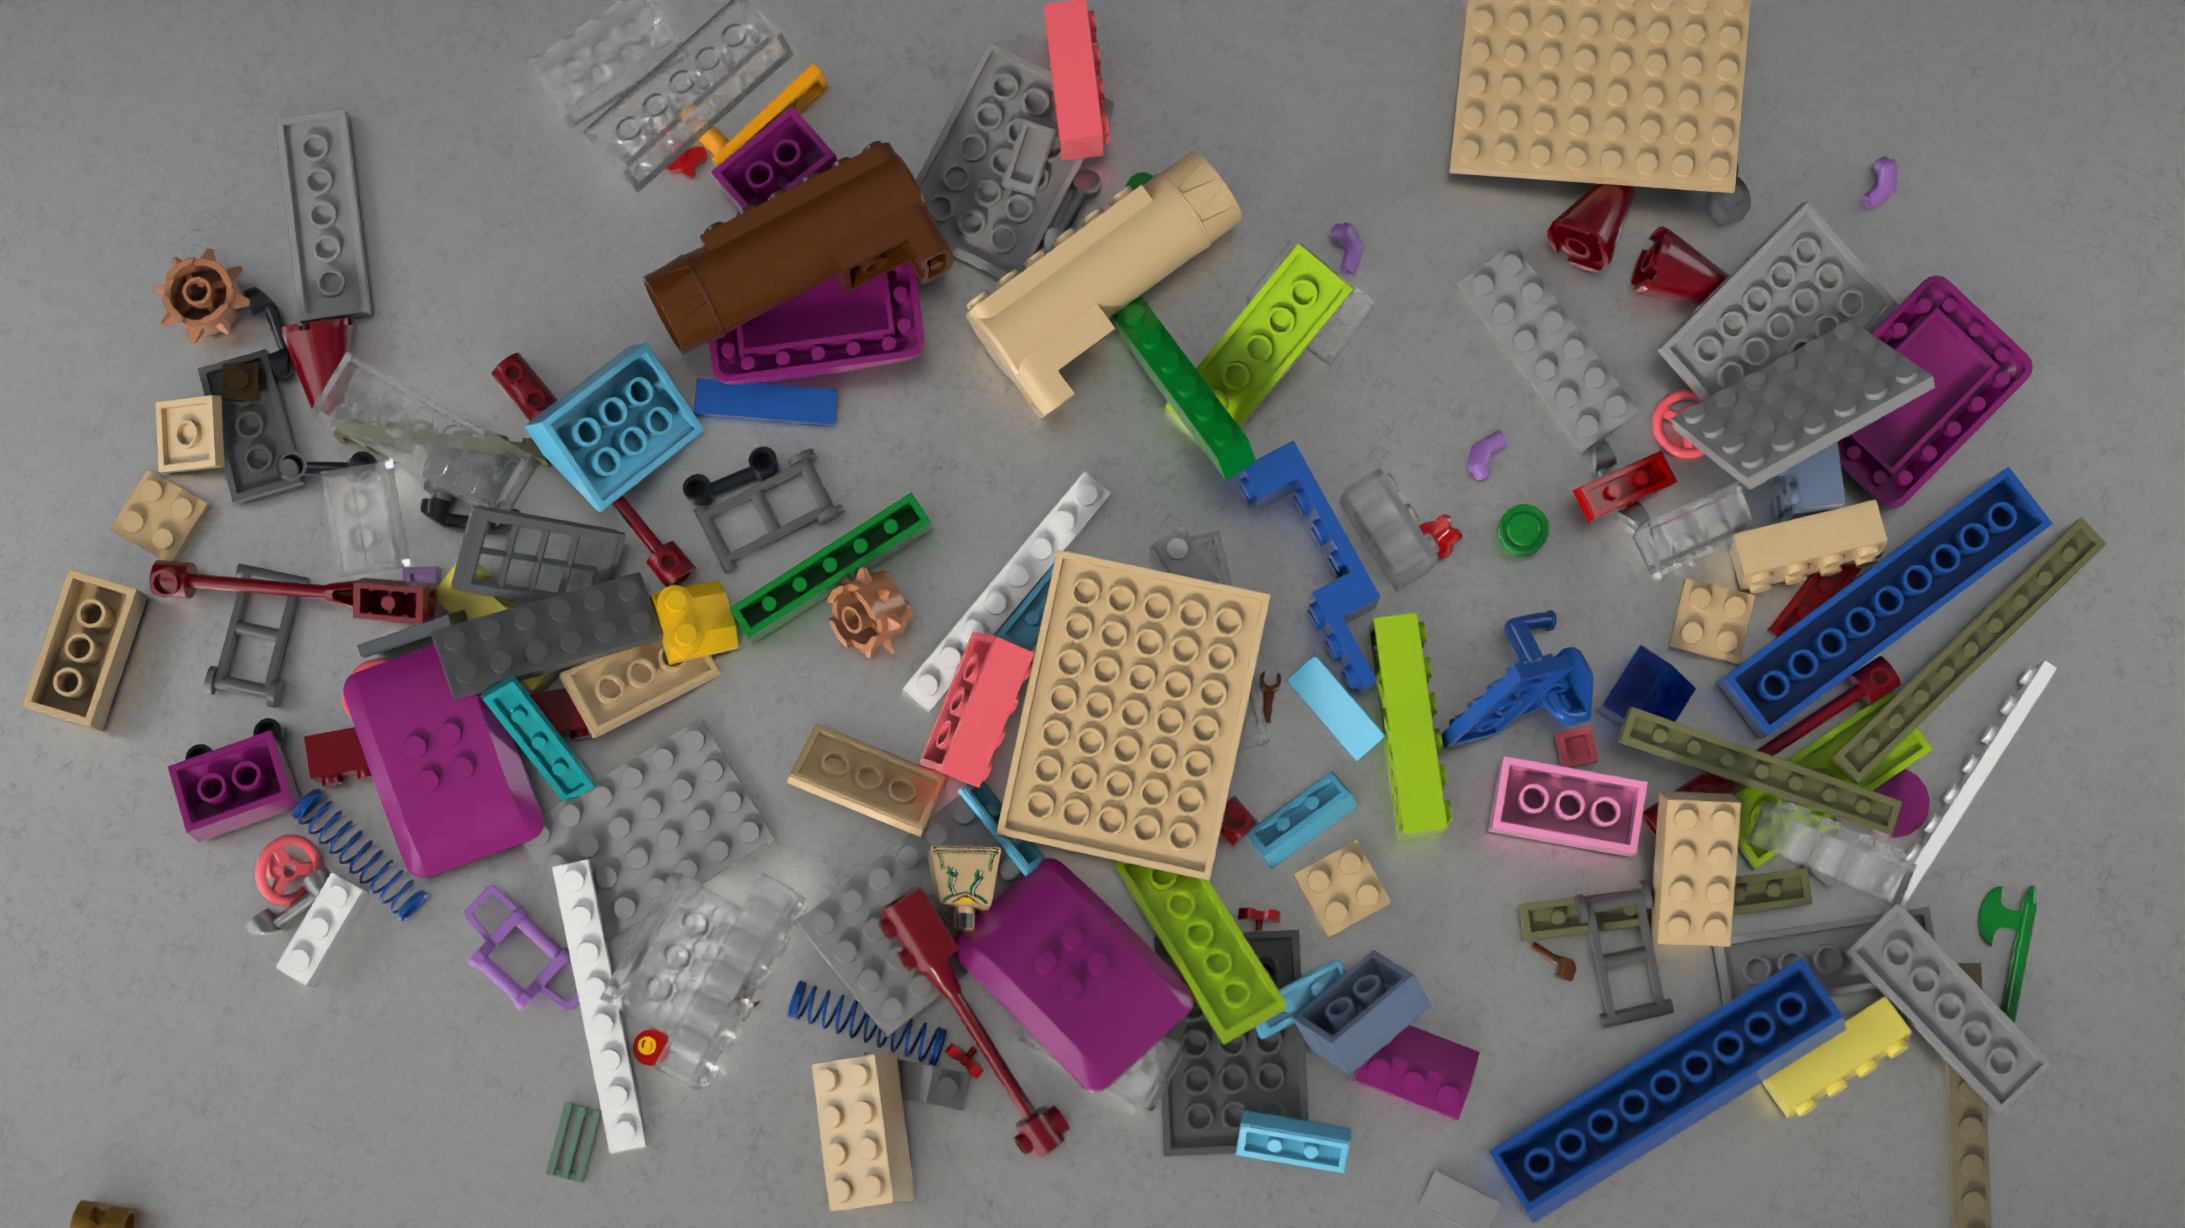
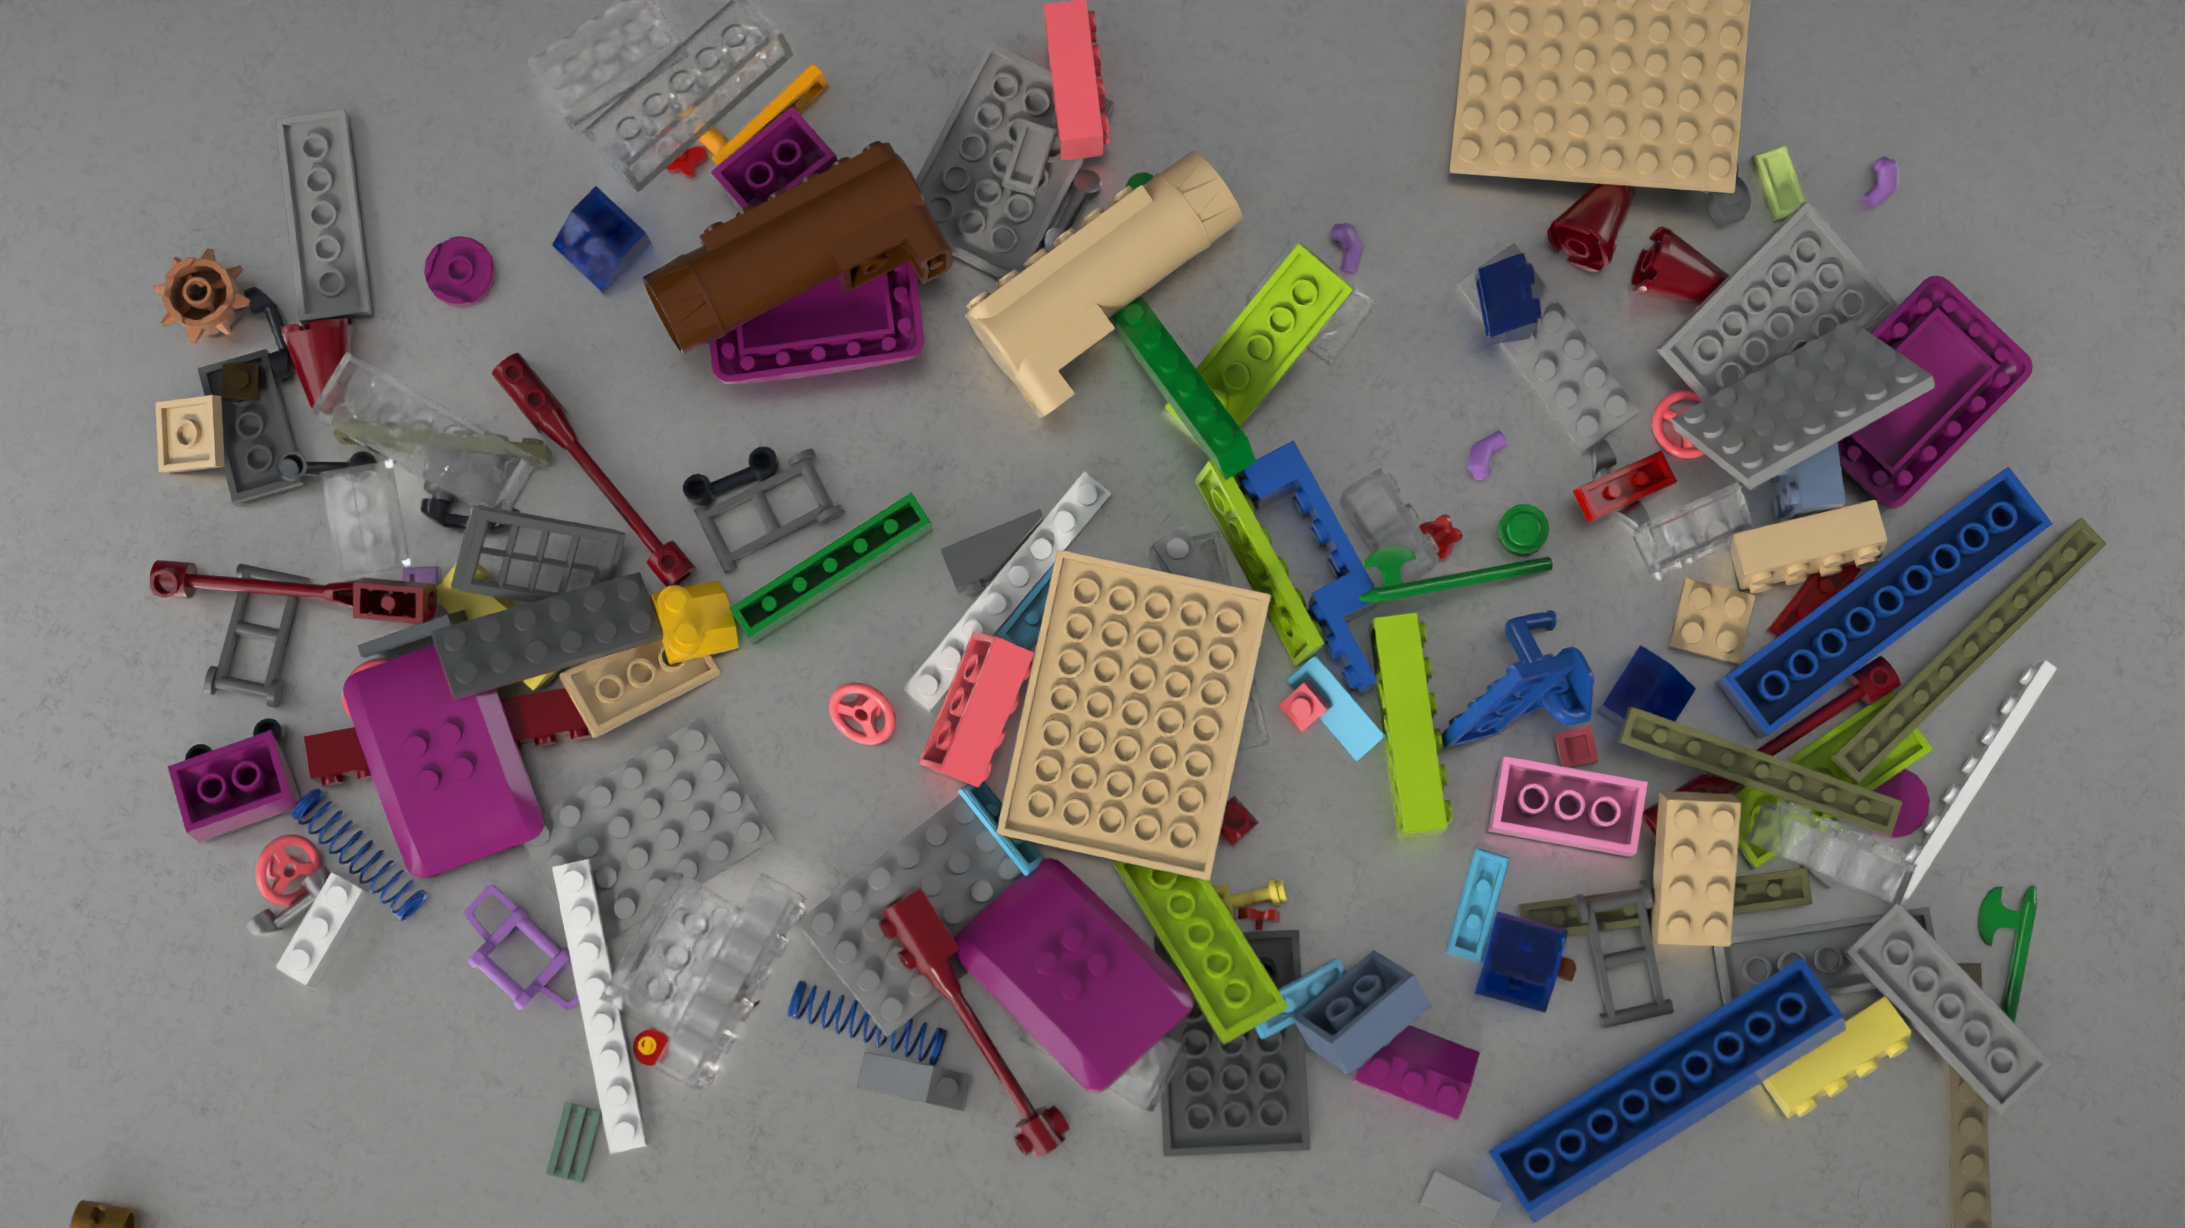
tan brick [22,569,148,731] -> none
tan plate [110,469,211,561] -> none
teal plate [482,674,595,801] -> none
medium azure slope [524,342,704,512] -> none
blue tile [693,378,839,427] -> none
tan tile [787,723,948,837] -> none
tan brick [812,1053,915,1212] -> none
nougat brick [827,567,913,659] -> none
tan torso [928,846,1001,931] -> none
red piece [945,1043,984,1079] -> none
medium azure slope [1236,1110,1351,1173] -> none
medium azure slope [1246,771,1357,869] -> none
reddish brown hand [1259,671,1281,723] -> none
tan plate [1293,840,1392,938] -> none
none -> magenta tile [424,236,496,307]
none -> clear blue slope [552,186,652,293]
none -> coral piece [829,683,896,744]
none -> dark grey slope [941,509,1043,595]
none -> lime plate [1194,460,1325,667]
none -> light yellow hinge [1213,878,1287,920]
none -> coral plate [1279,680,1331,732]
none -> green piece [1359,545,1553,603]
none -> medium azure tile [1445,847,1510,962]
none -> clear blue slope [1475,253,1542,346]
none -> clear blue slope [1475,911,1568,1013]
none -> yellowish green tile [1751,145,1807,223]

